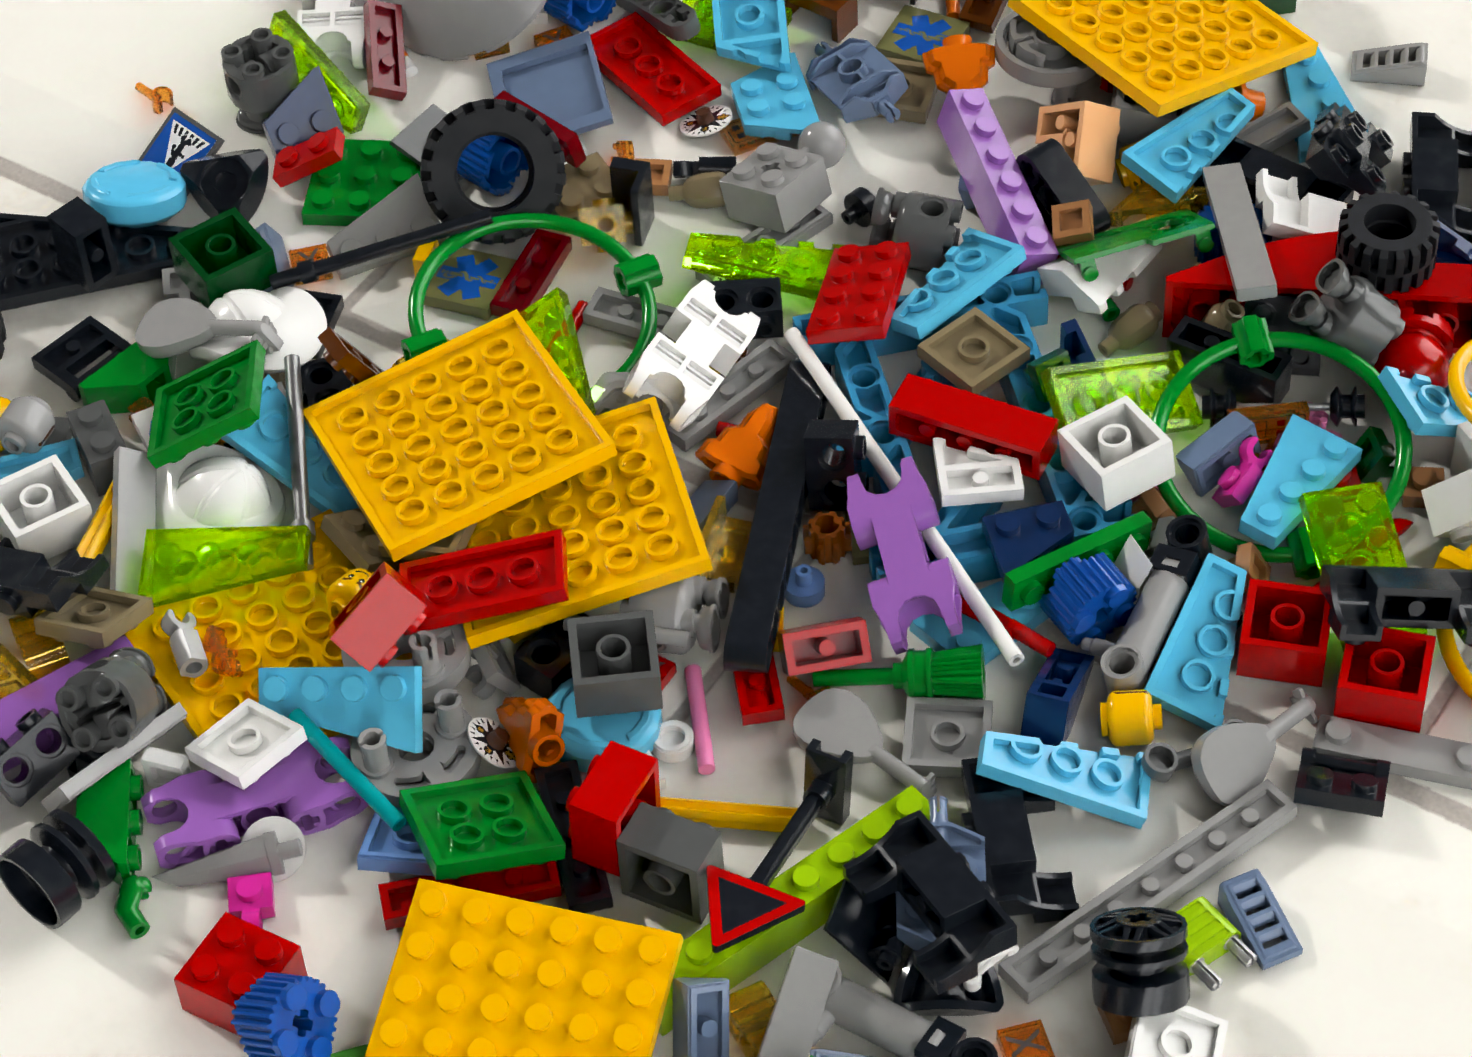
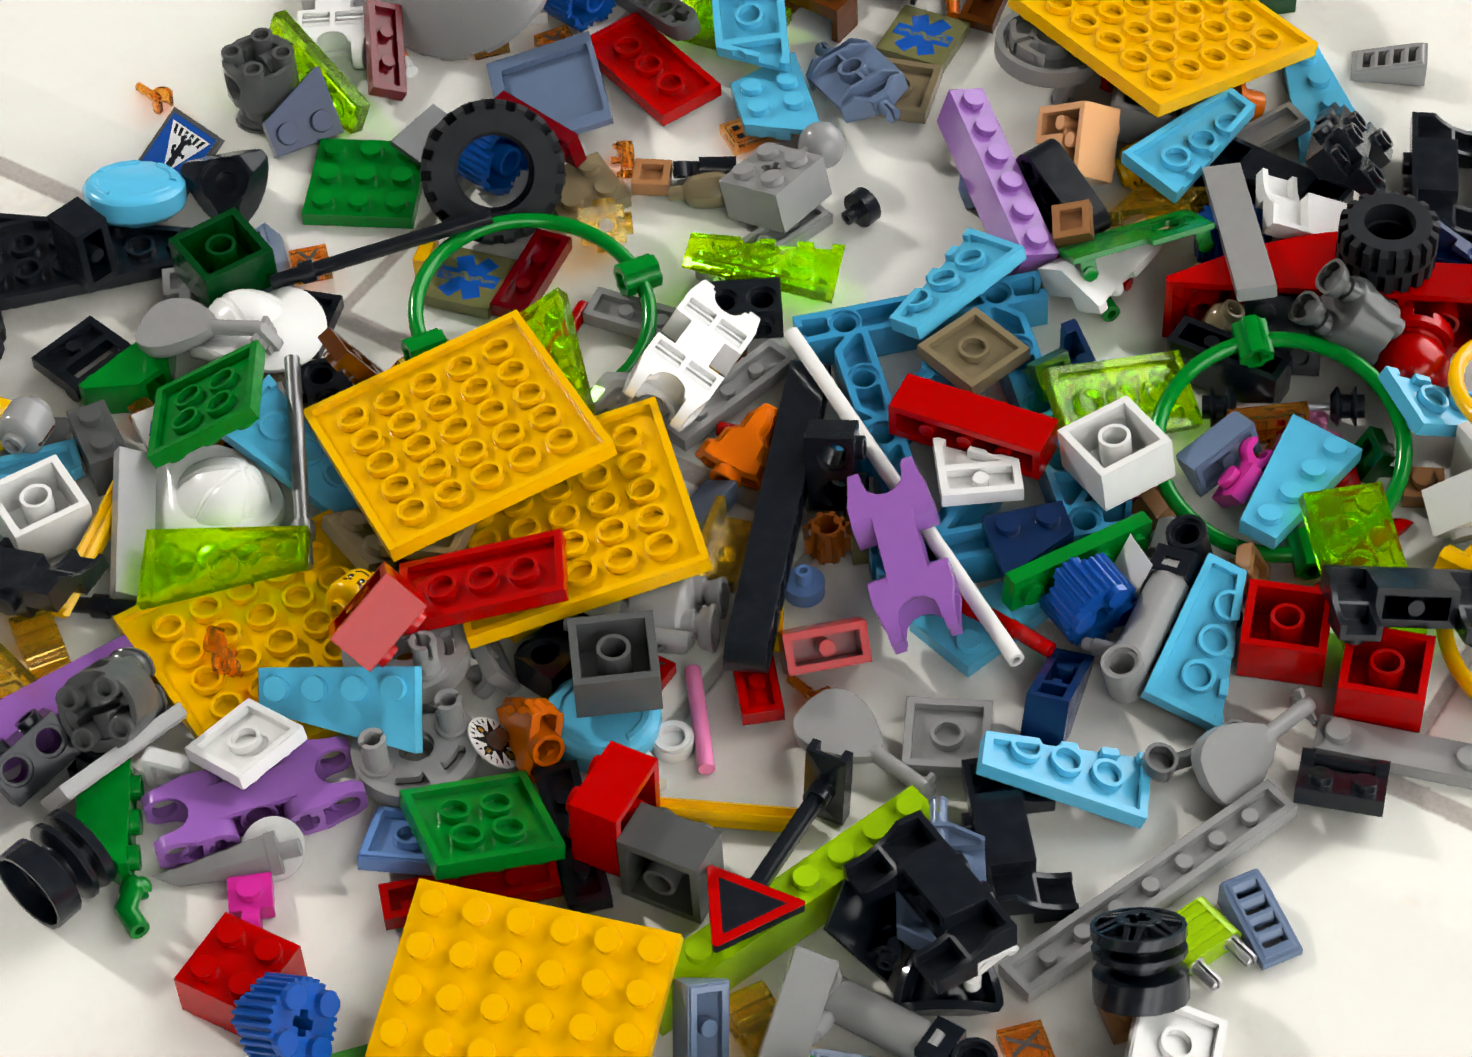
dark tan plate [34,586,154,649] -> none
light grey bar [160,609,209,678] -> none
red plate [273,127,345,188] -> none
teal piece [288,708,407,831] -> none
light grey wing [326,173,446,280] -> none
black panel [609,157,655,246] -> none
piece [679,105,733,137] -> none
red plate [805,241,912,345] -> none
green piece [812,644,986,700] -> none
dark grey piece [869,187,964,272] -> none
orange rock [922,34,995,94] -> none
dark tan plant [1098,301,1163,357] -> none
yellow head [1100,689,1163,747] -> none

